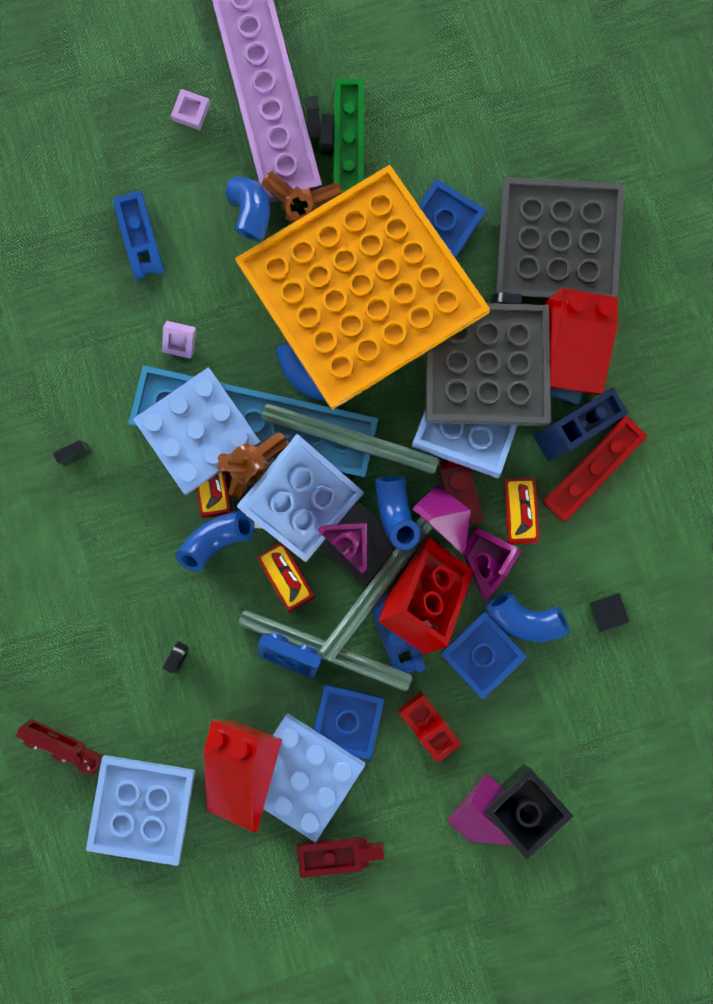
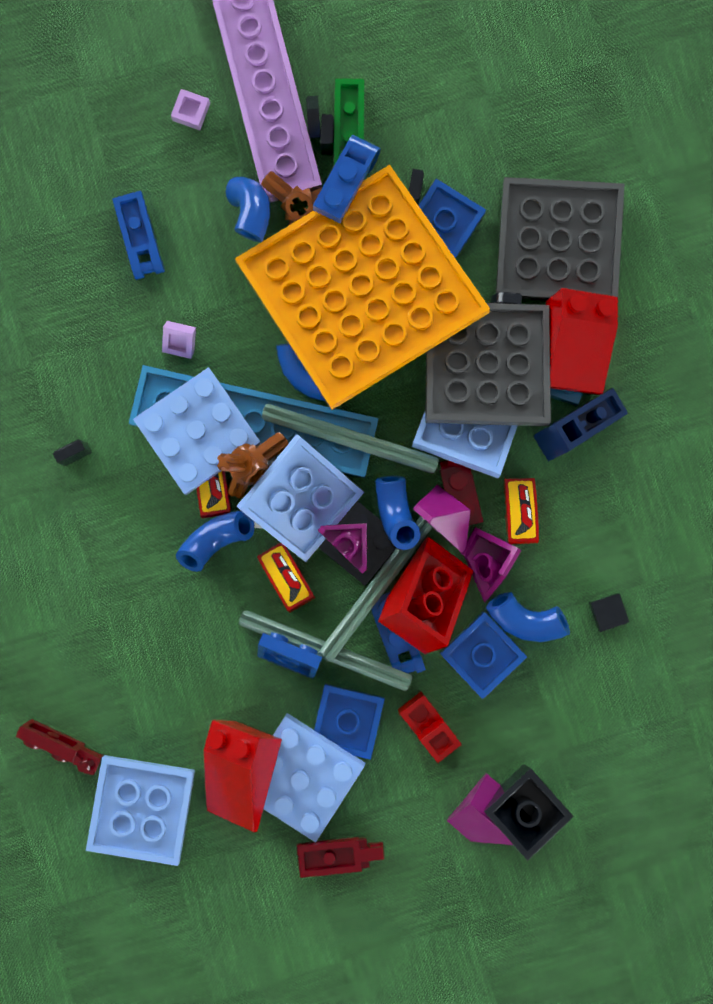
black tile [162,641,189,674] -> none
red tile [542,415,648,523] -> none
none -> blue plate [313,135,381,223]
none -> black tile [409,169,424,205]

